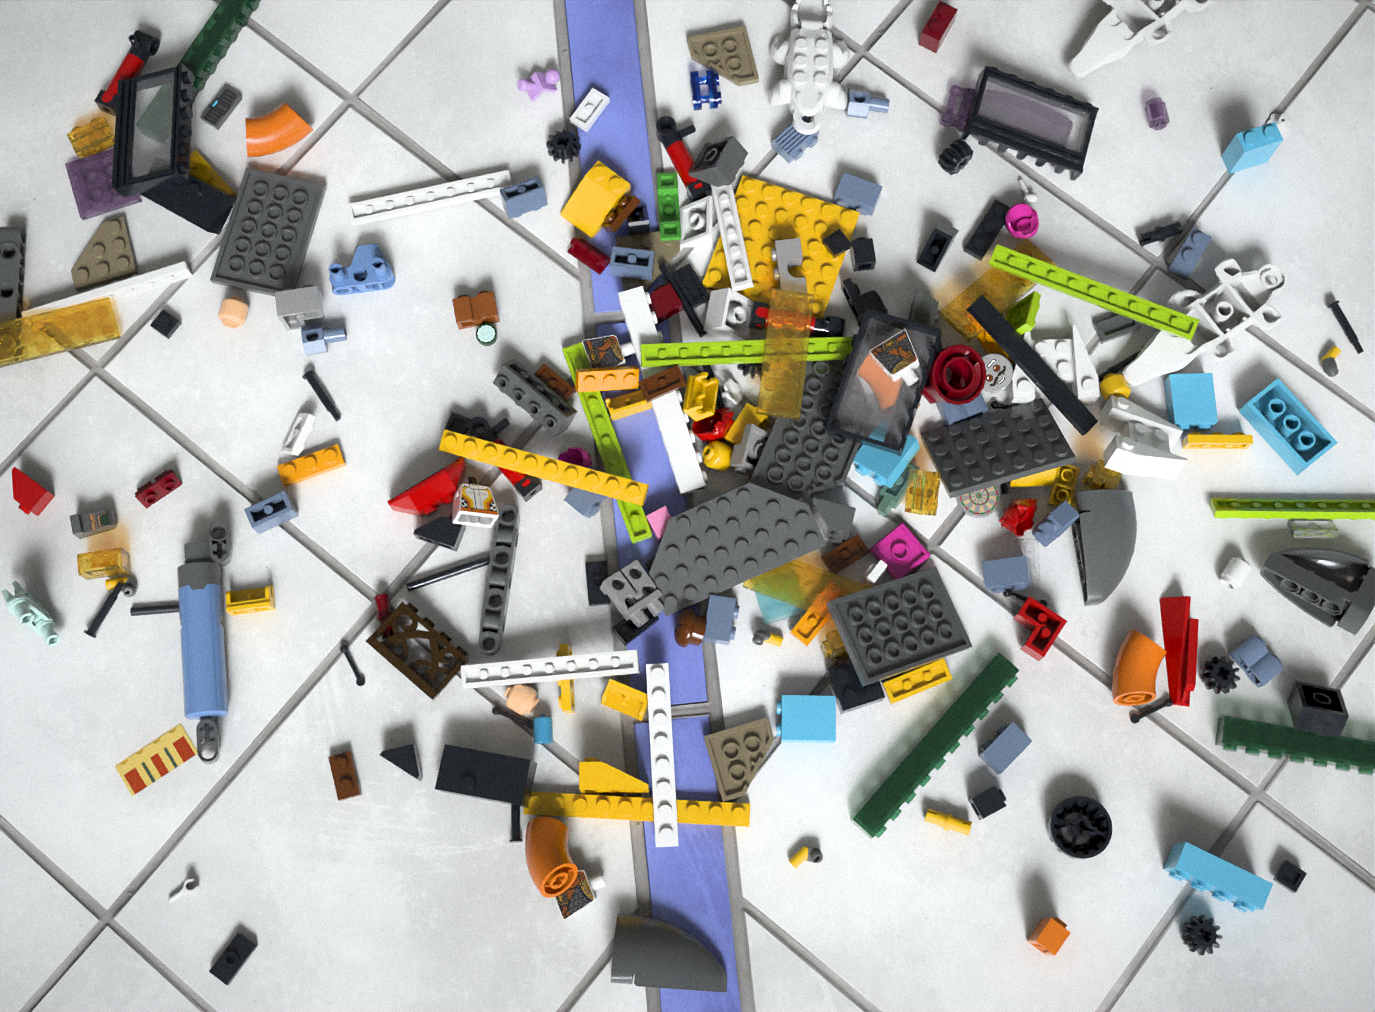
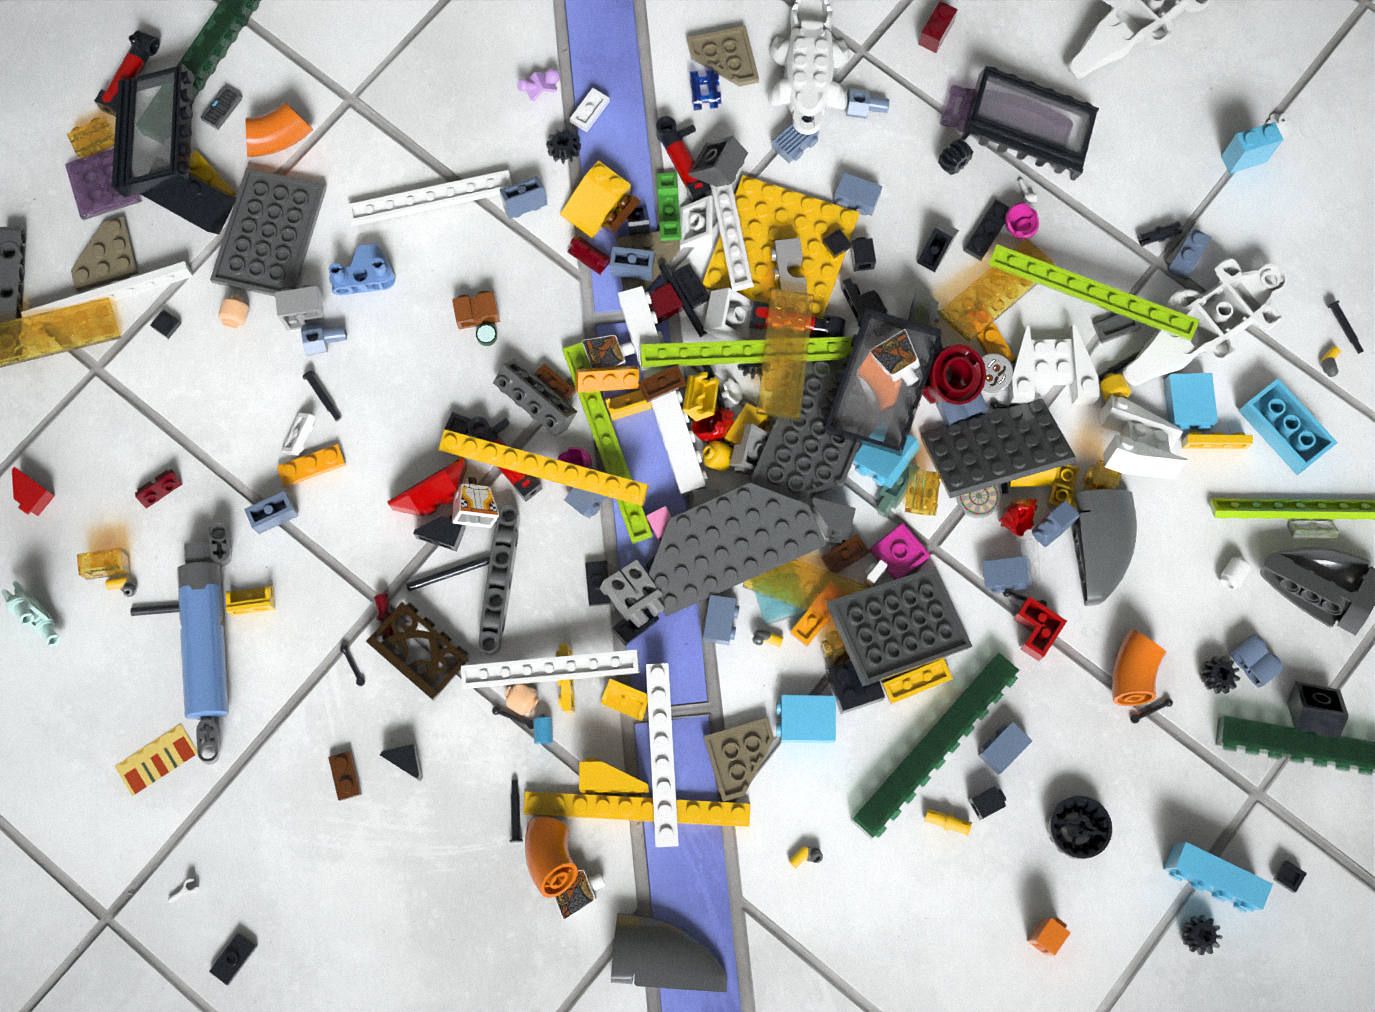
dark grey leg [70,509,117,539] -> none
black piece [84,582,124,638] -> none
black brick [435,744,537,808] -> none
reddish brown piece [674,609,707,648] -> none
black tile [966,294,1098,436] -> none
lime plate [1005,291,1041,336] -> none
clear purple brick [1145,98,1170,130] -> none
red wedge [1159,596,1199,707] -> none

